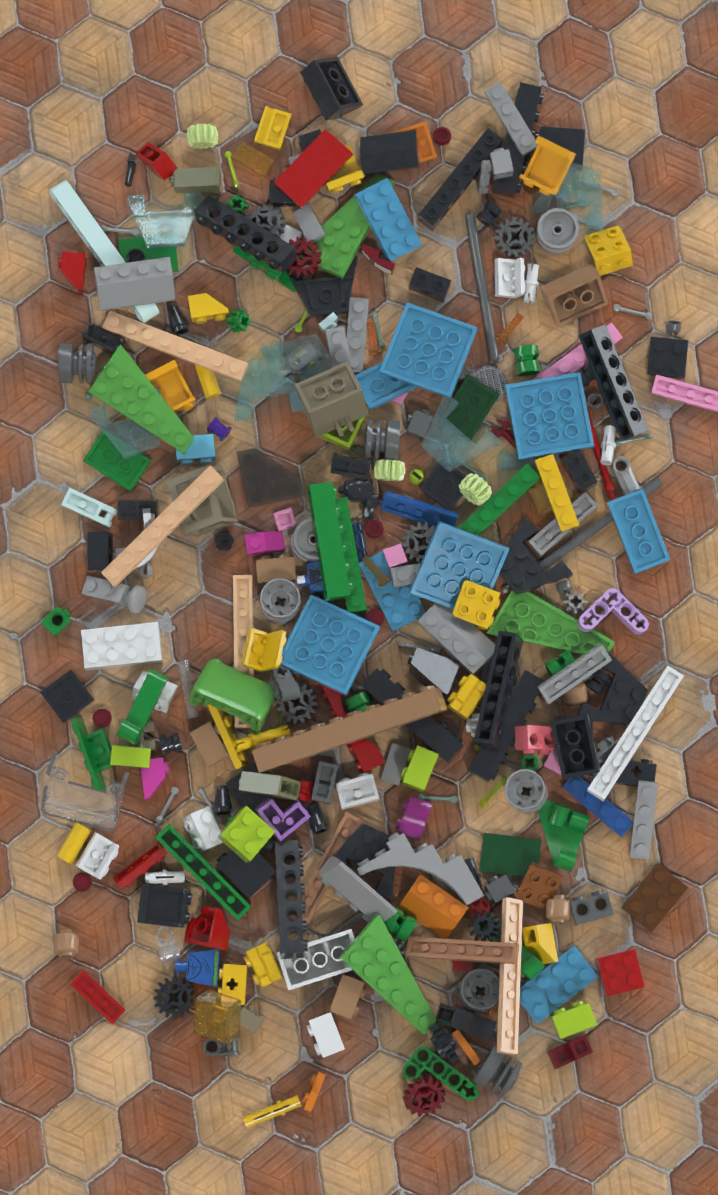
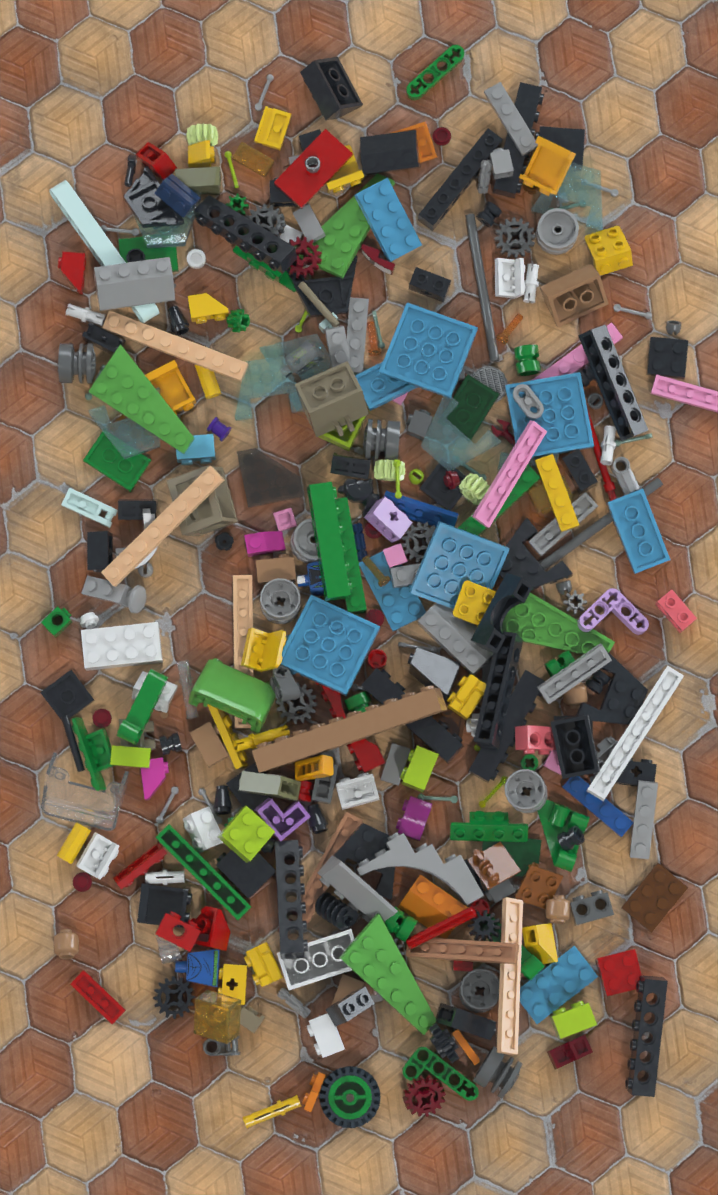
none -> black bar [61,715,85,772]
none -> white pin [66,303,106,326]
none -> white plate [80,612,99,629]
none -> black wing [124,166,184,228]
none -> dark blue brick [154,174,201,218]
none -> red brick [155,911,201,952]
none -> white tile [187,249,206,269]
none -> yellow slope [188,140,215,168]
none -> light grey hinge [255,74,274,111]
none -> light grey axle [277,988,311,1018]
none -> light orange slope [295,755,334,781]
none -> dark tan bar [298,281,340,327]
none -> dark grey hinge [305,156,320,173]
none -> black piece [315,892,358,931]
none -> wheel [320,1066,381,1128]
none -> brick [325,987,375,1026]
none -> lavender brick [364,497,412,543]
none -> red wheel [367,649,387,670]
none -> lime hinge [393,459,402,499]
none -> green beam [406,45,464,100]
none -> red axle [406,907,477,949]
none -> dark red plate [444,470,460,490]
none -> green bracket [450,811,528,842]
none -> hinge [467,842,521,890]
none -> black arch [471,573,533,654]
none -> bright pink plate [472,420,547,528]
none -> light grey plate [513,384,544,419]
none -> black wheel [557,825,585,851]
none -> black brick [625,975,668,1097]
none -> coral brick [655,589,697,633]

